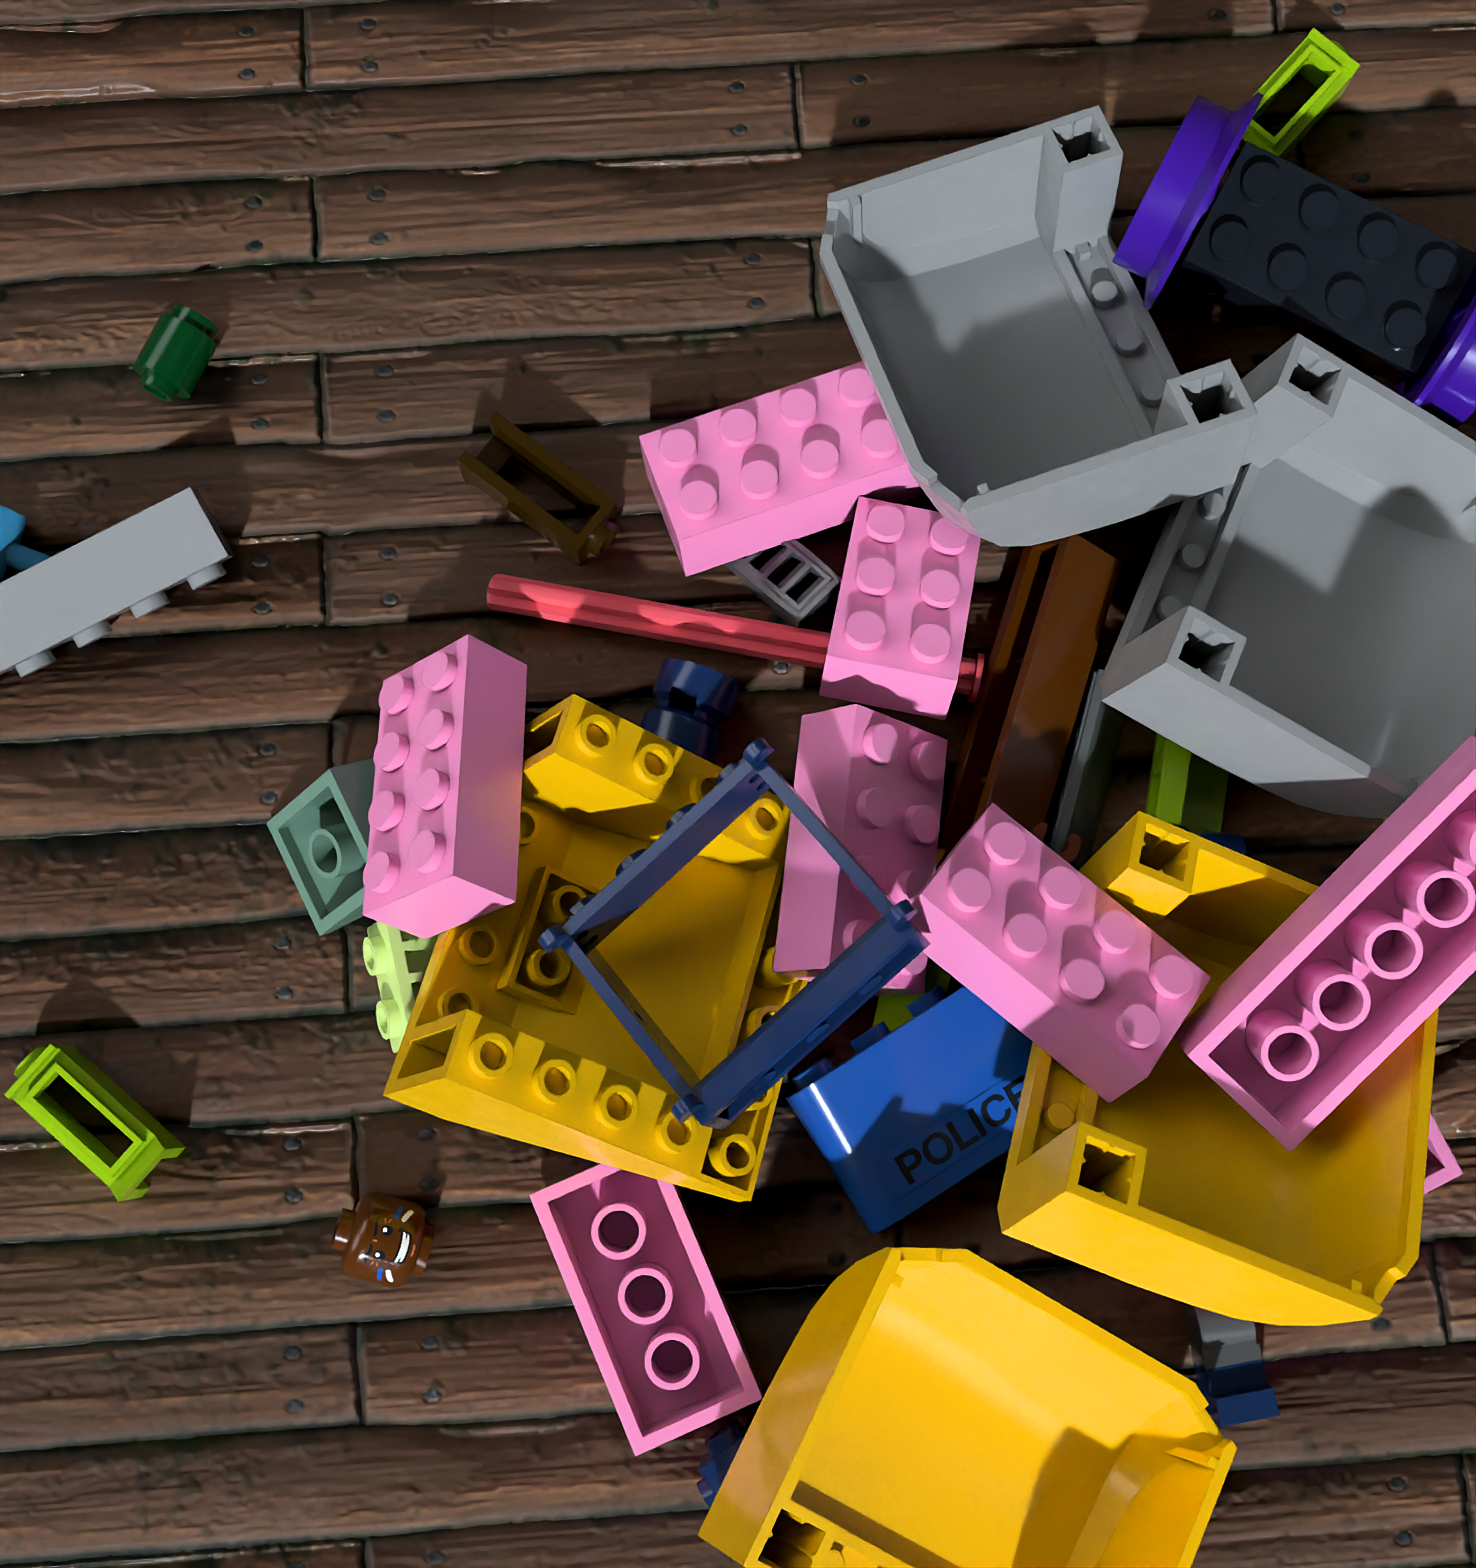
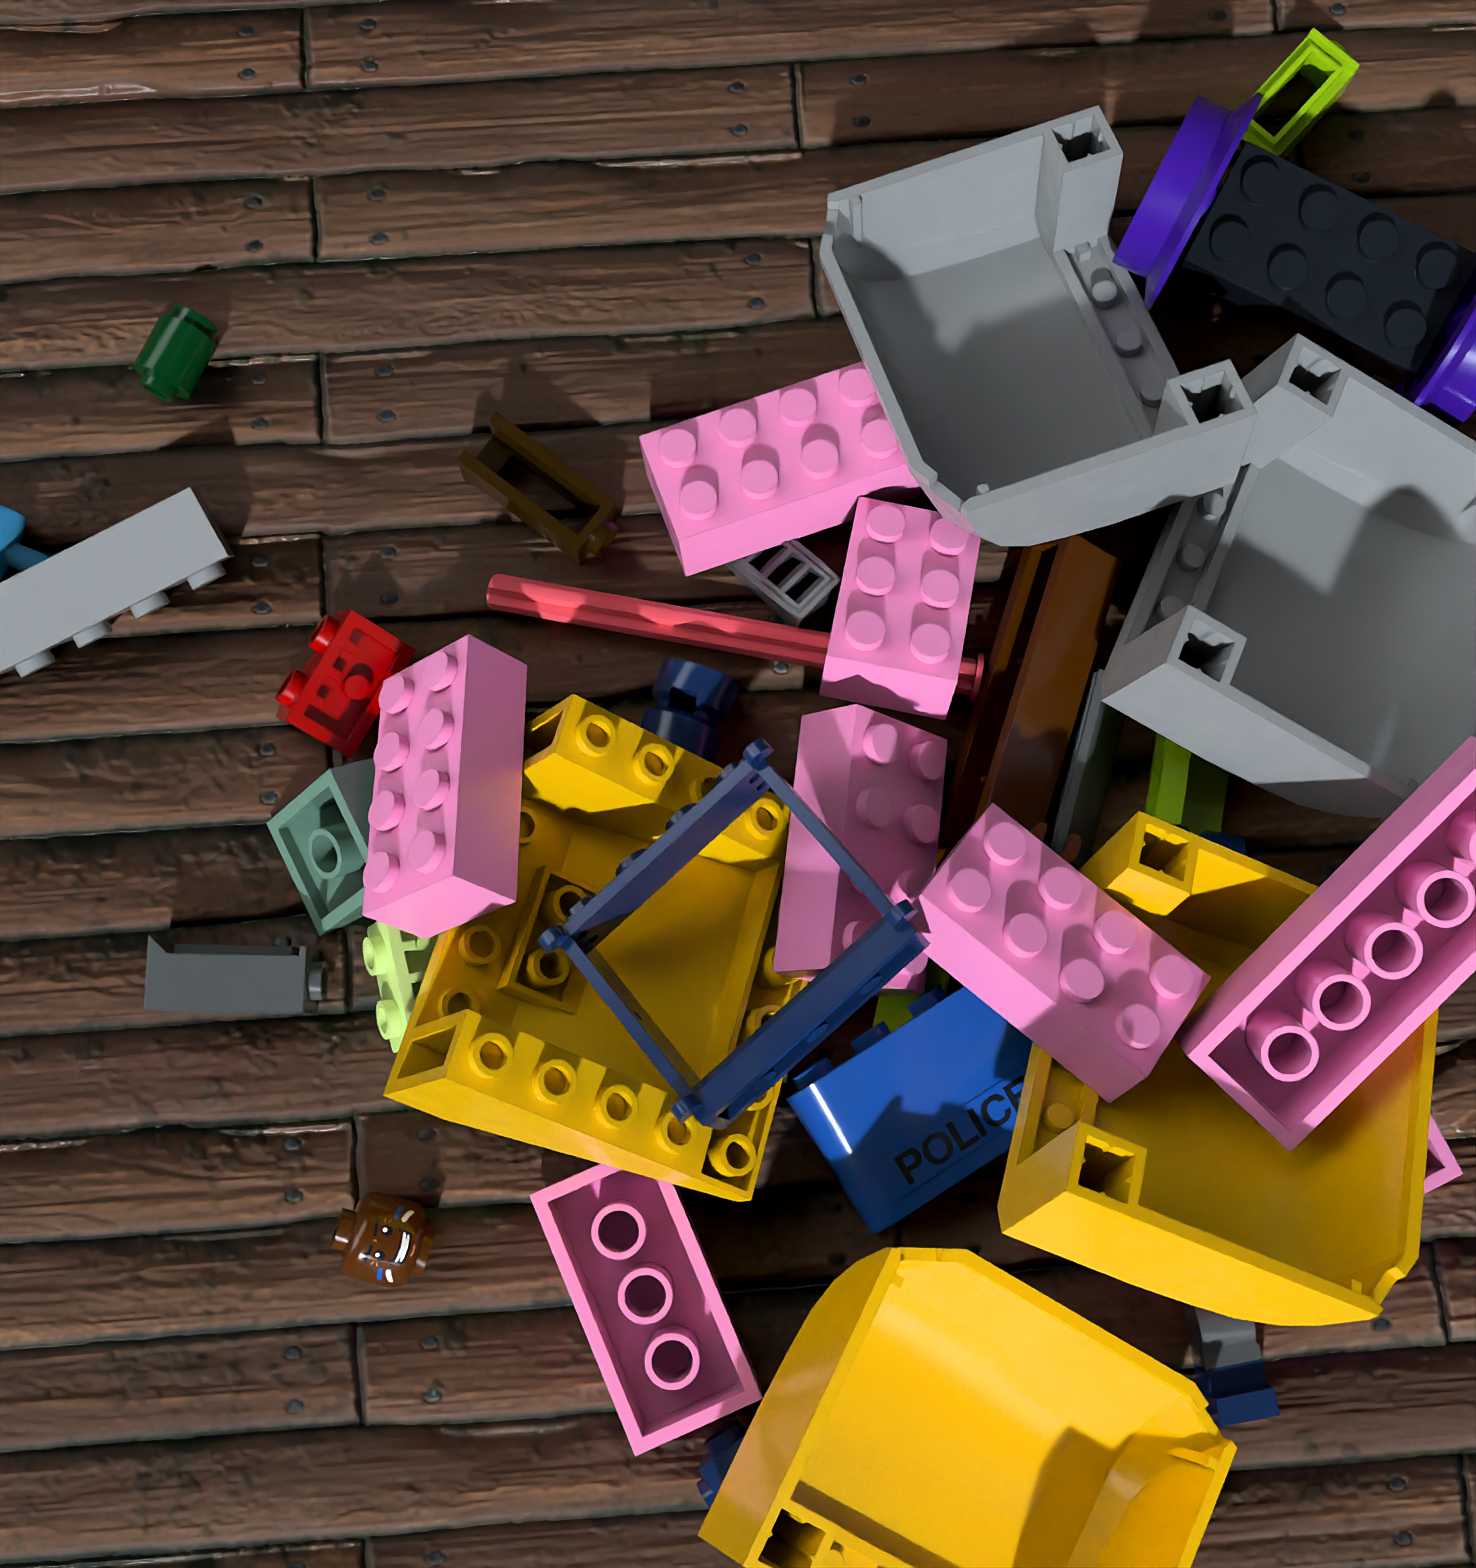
lime window [4,1043,186,1202] -> none
none -> dark grey window [144,935,329,1015]
none -> red bracket [275,609,416,758]

